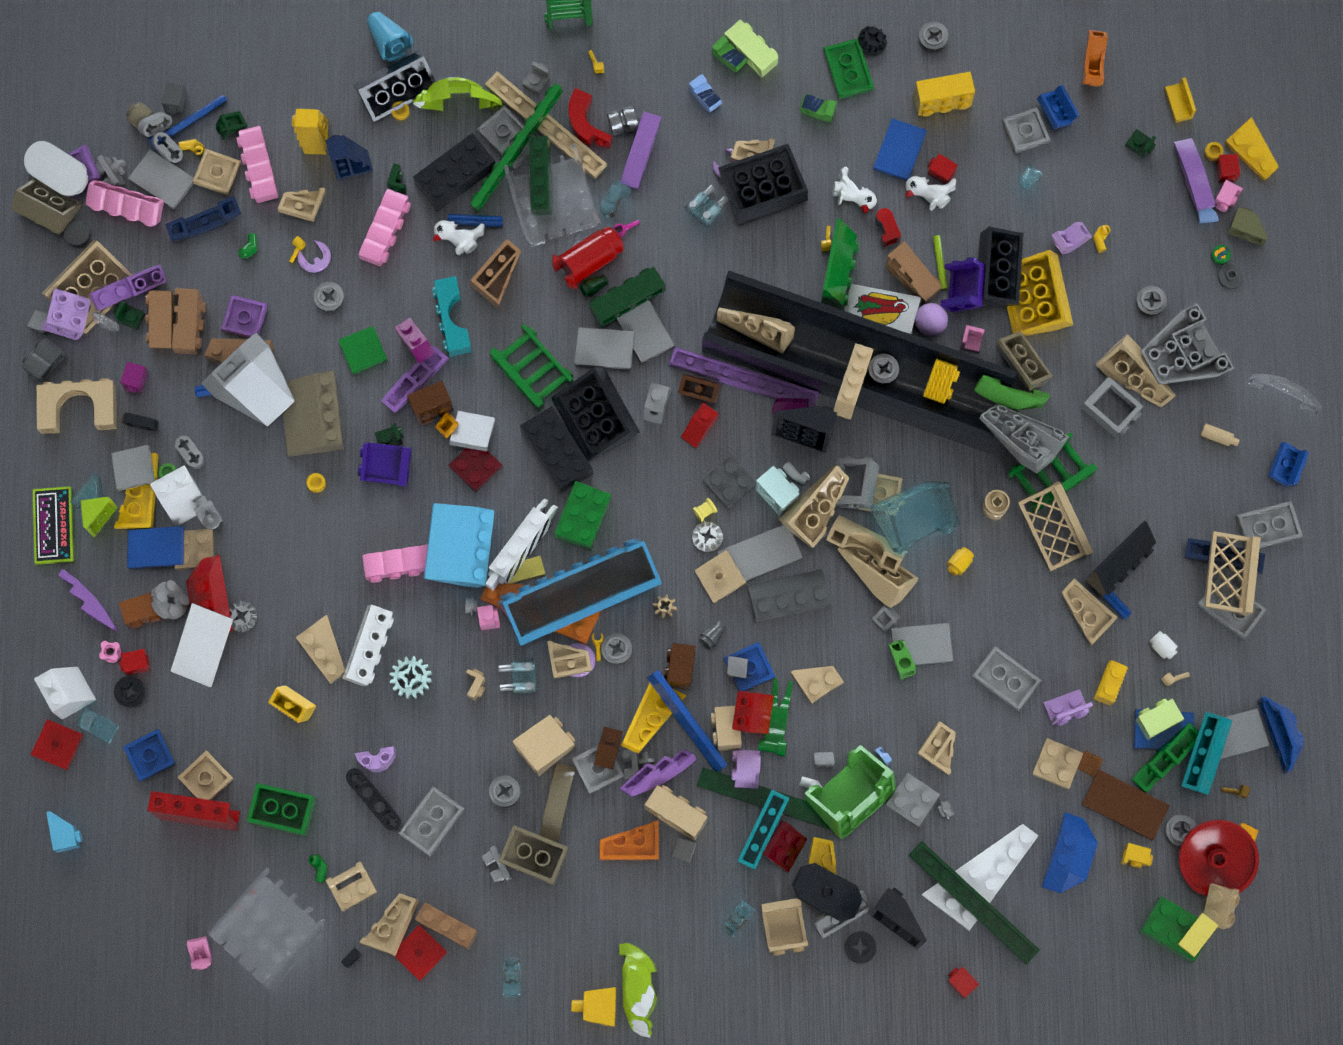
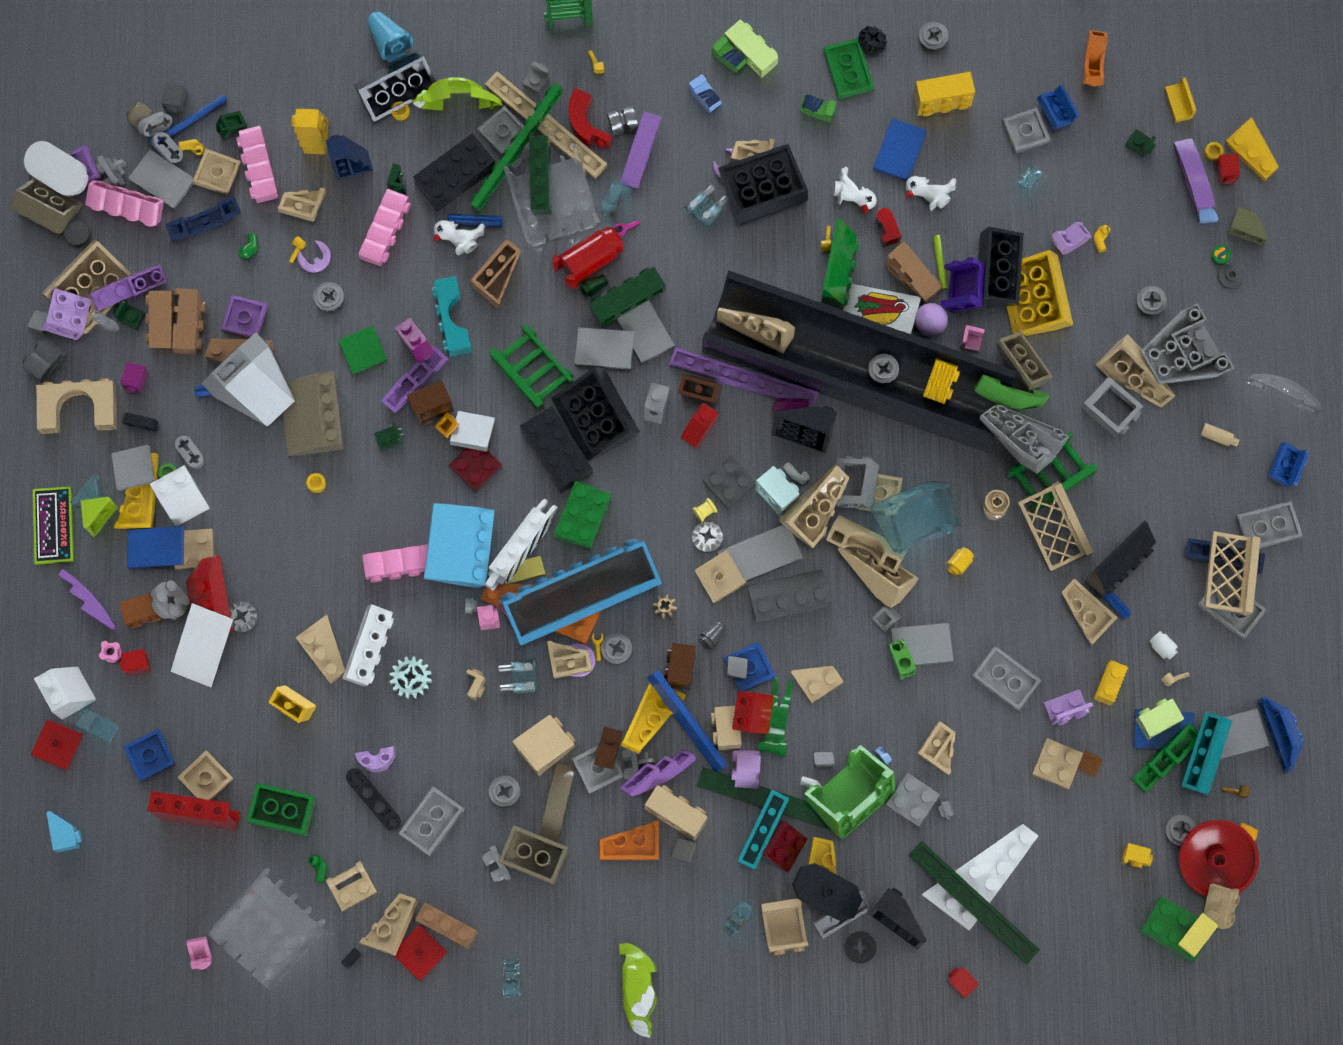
black gear [114,676,145,707] -> none
light grey hips [194,496,223,530] -> none
dark purple panel [357,442,412,486] -> none
yellow torso [571,987,616,1027] -> none
tan arch [834,343,874,420] -> none
red brick [927,153,958,185] -> none
blue wedge [1041,812,1098,893] -> none
reddish brown tile [1081,770,1170,841] -> none
bright pink brick [1214,180,1243,212] -> none

